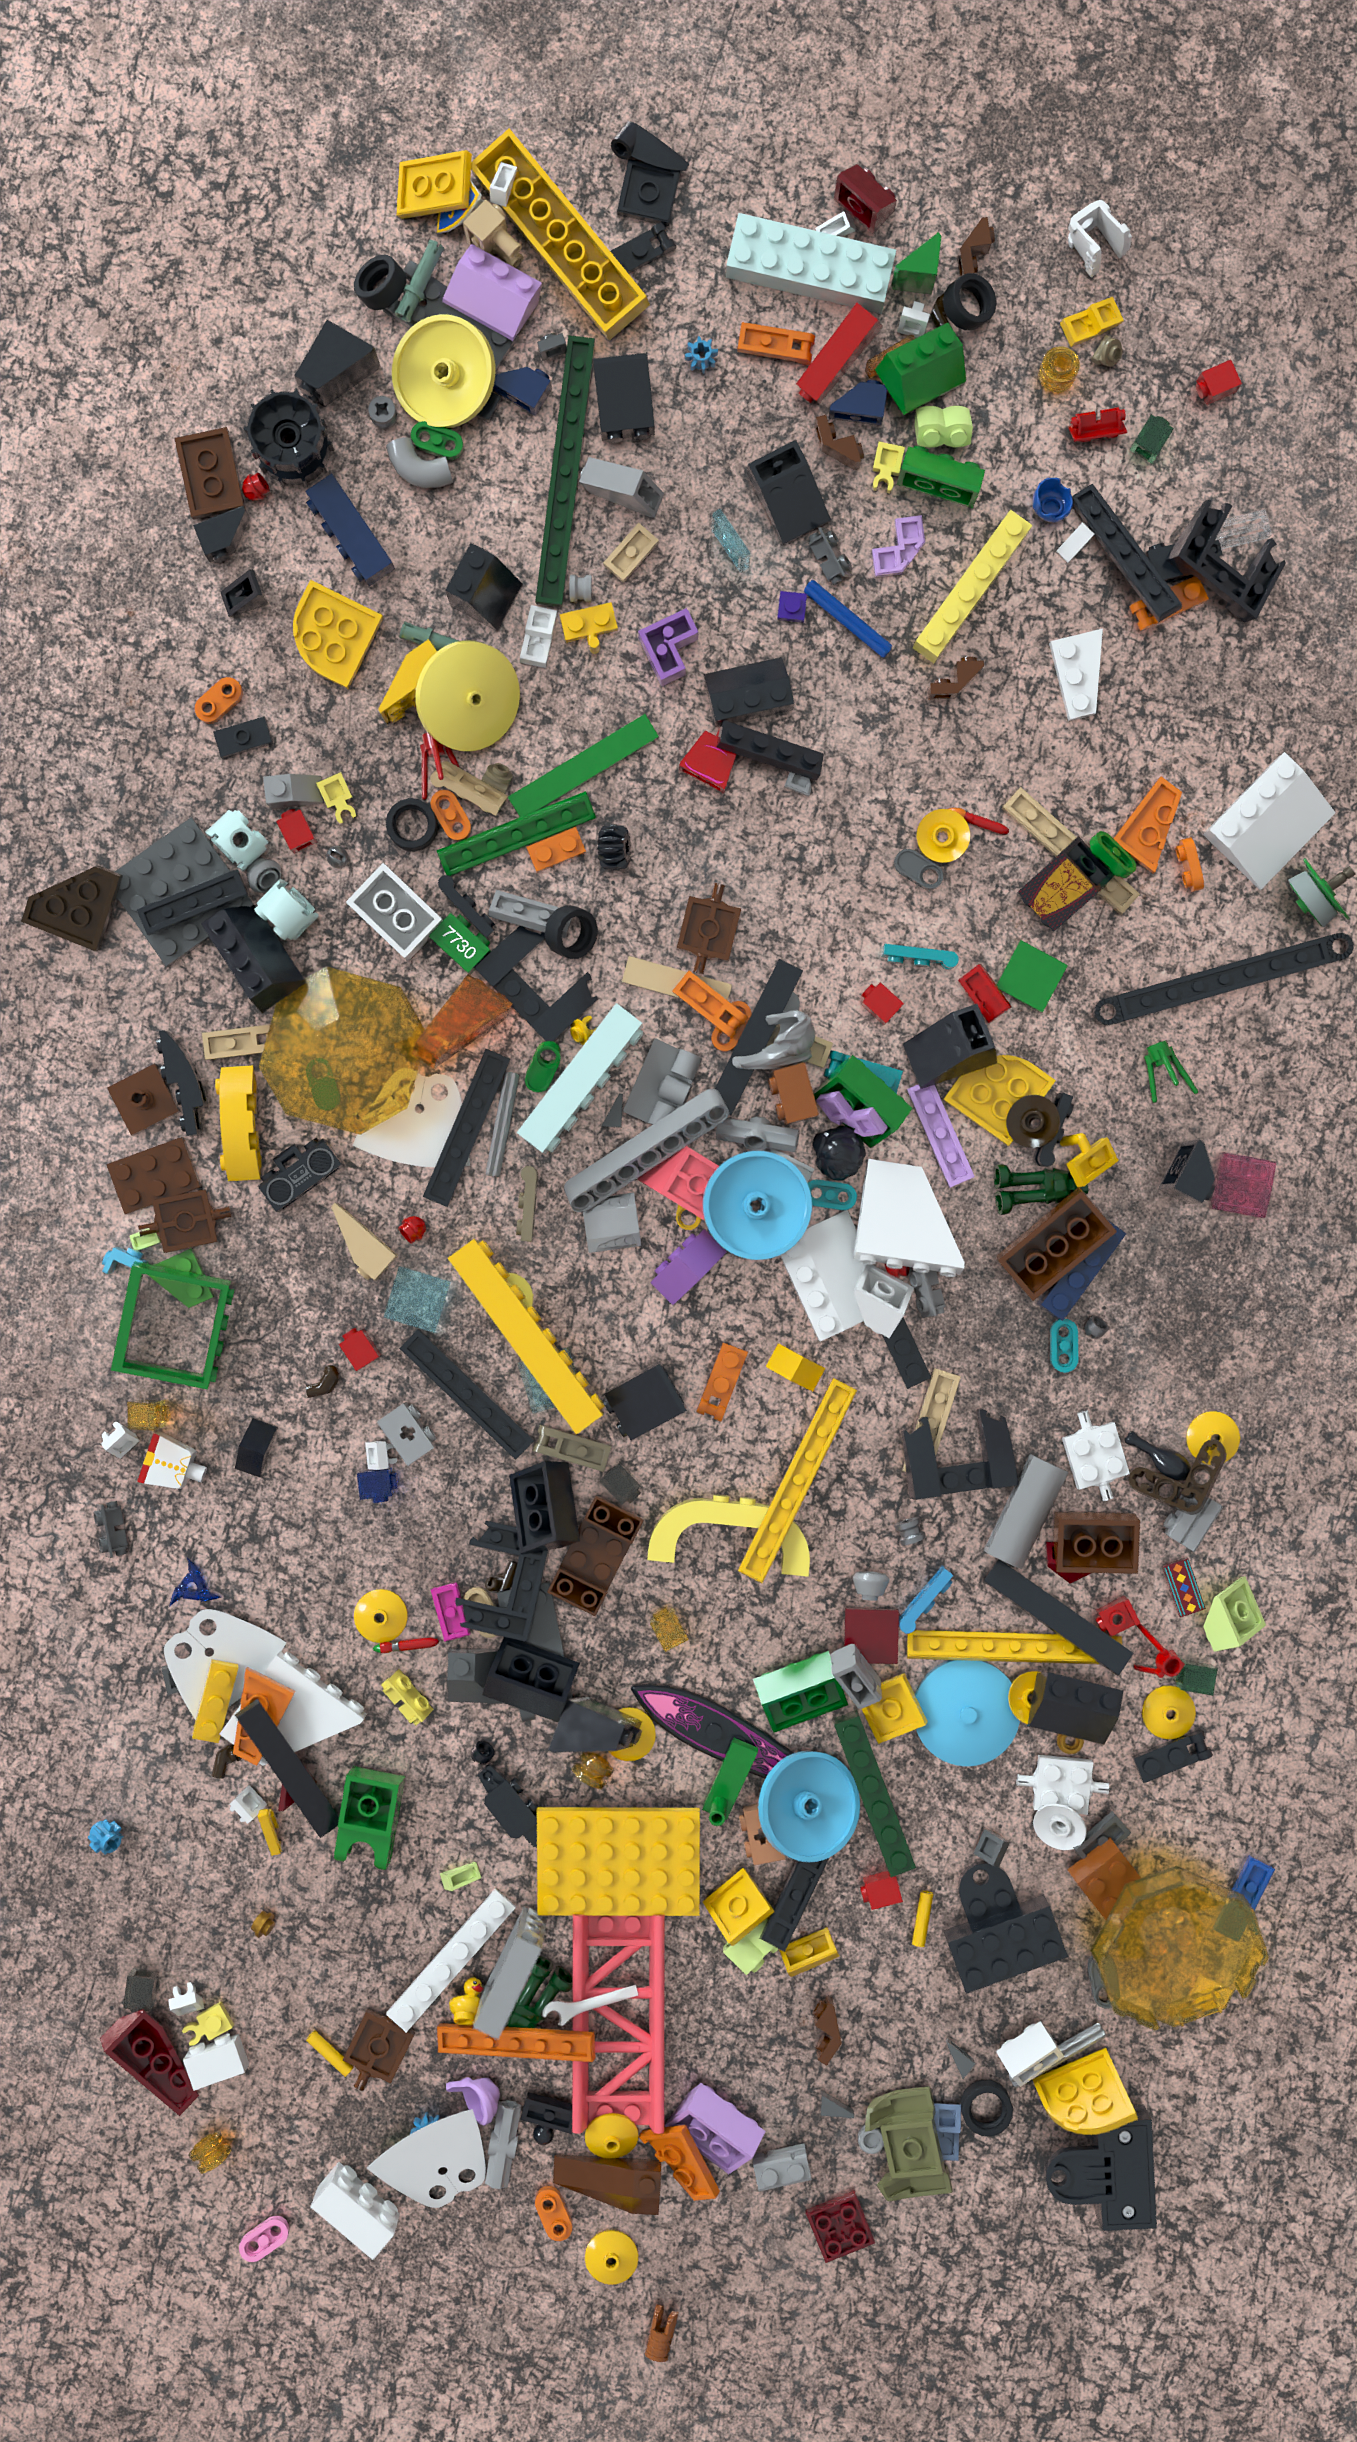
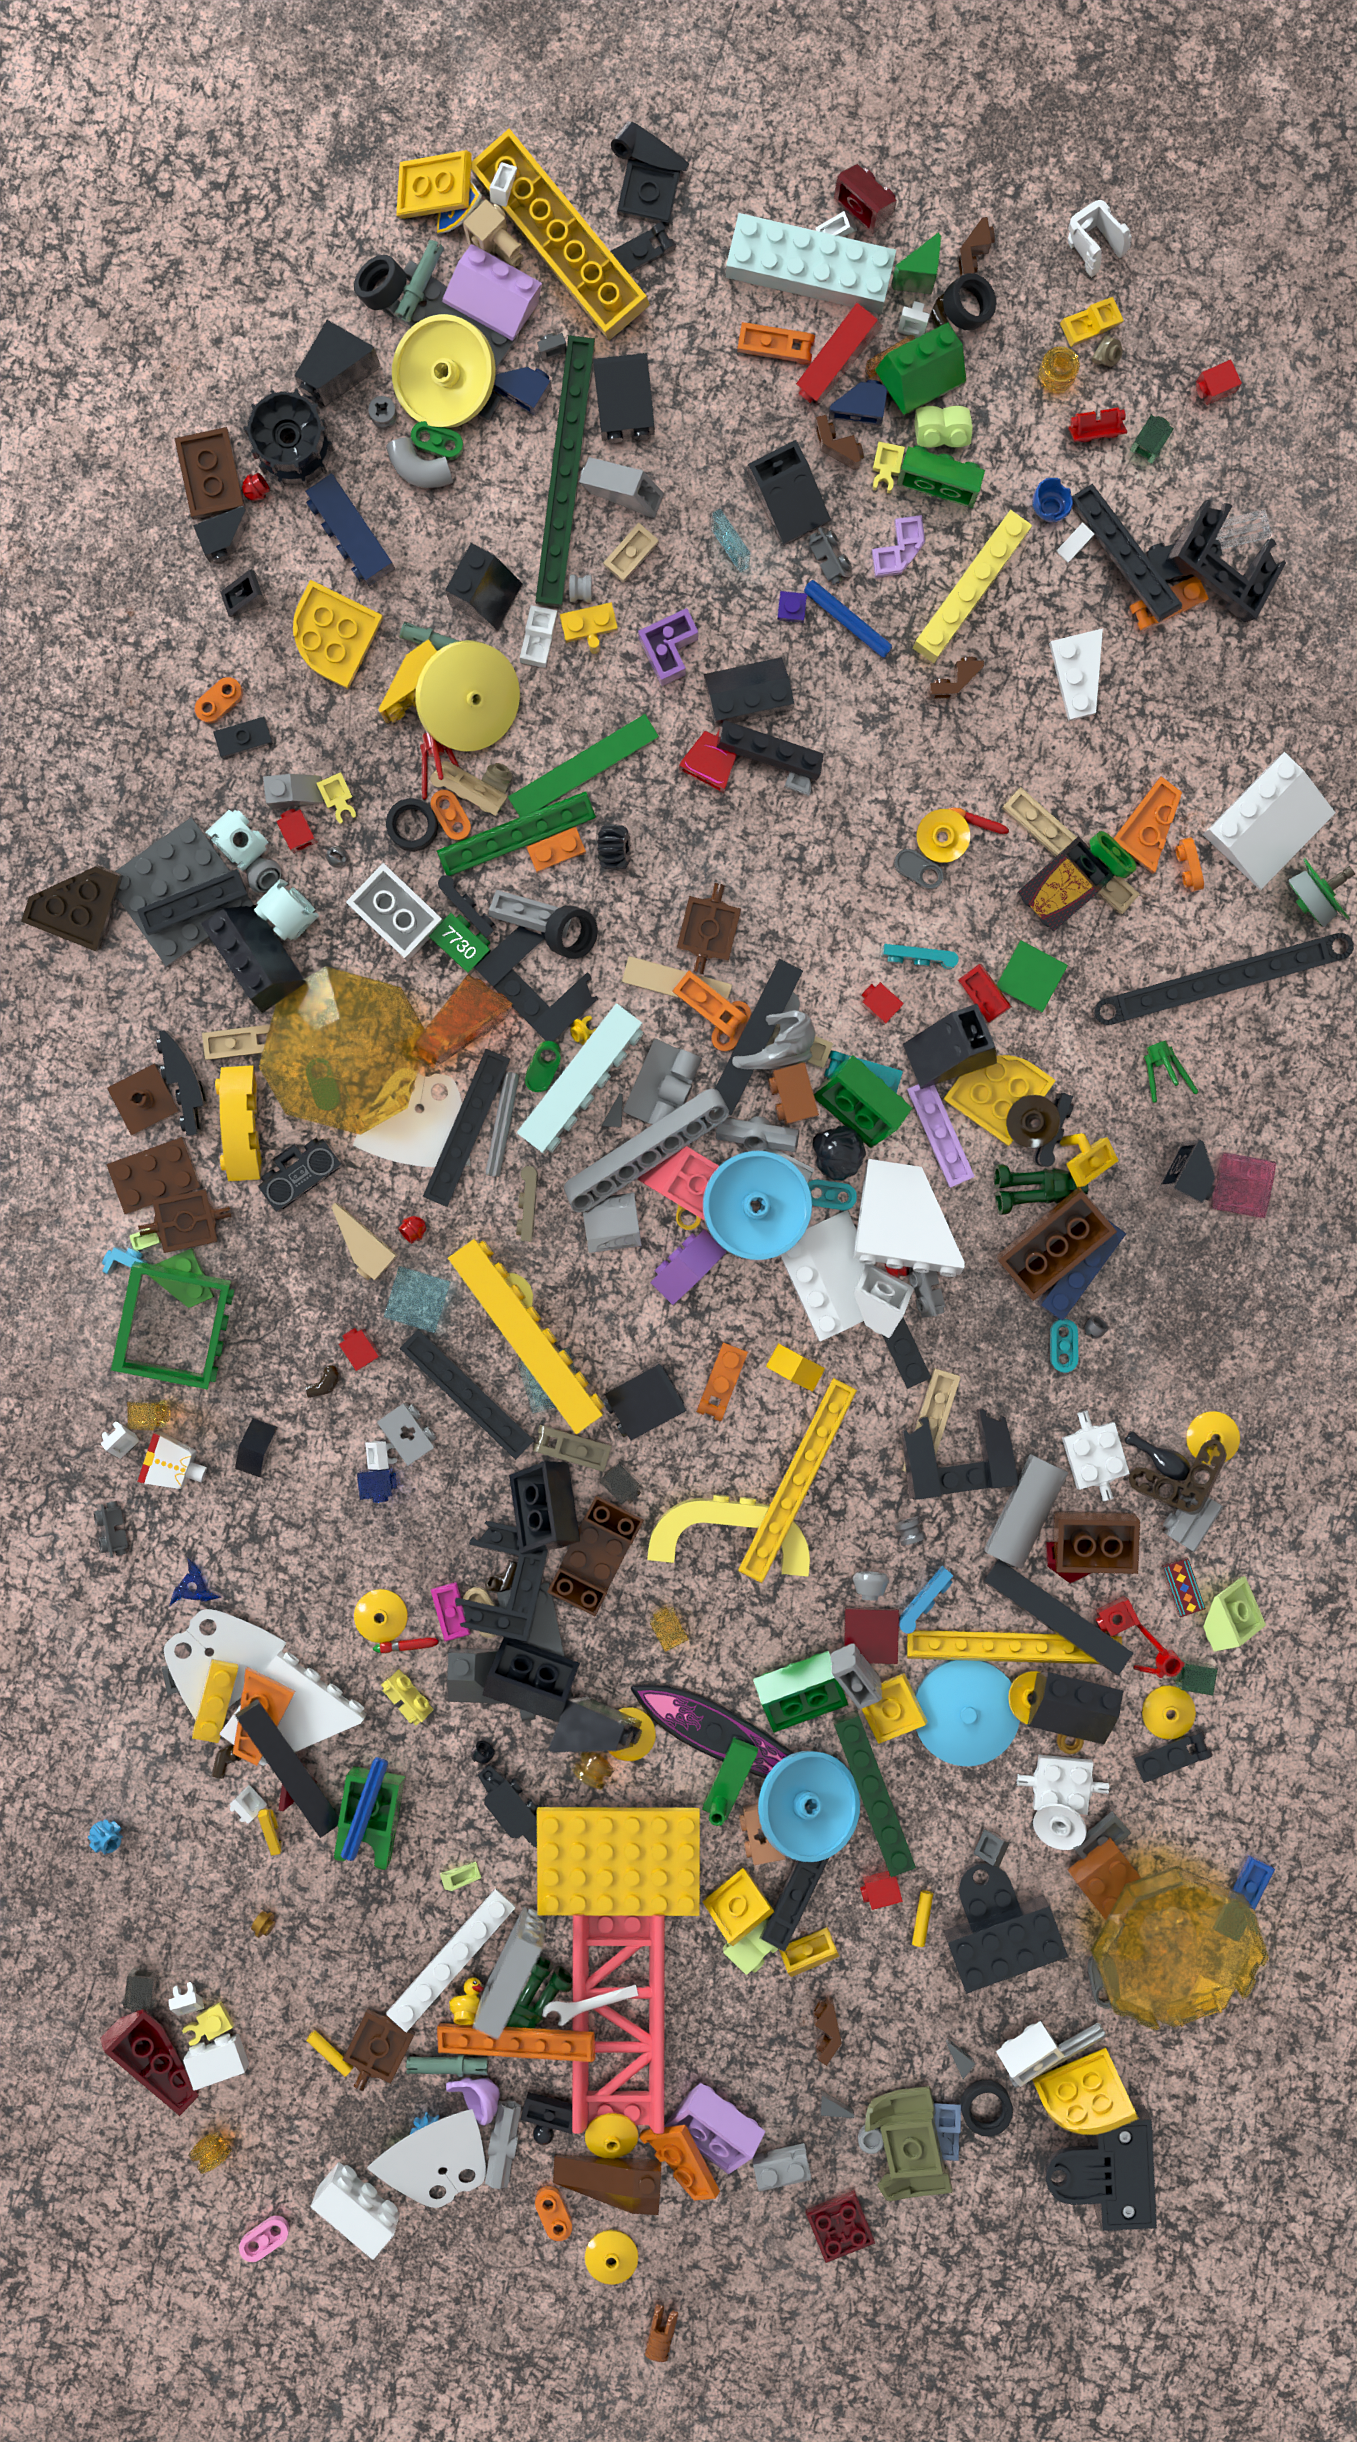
dark azure gear [685,336,718,374] -> none
lavender tile [816,1091,888,1137] -> none
none -> blue axle [341,1757,388,1861]
none -> sand green pin [406,2055,489,2077]

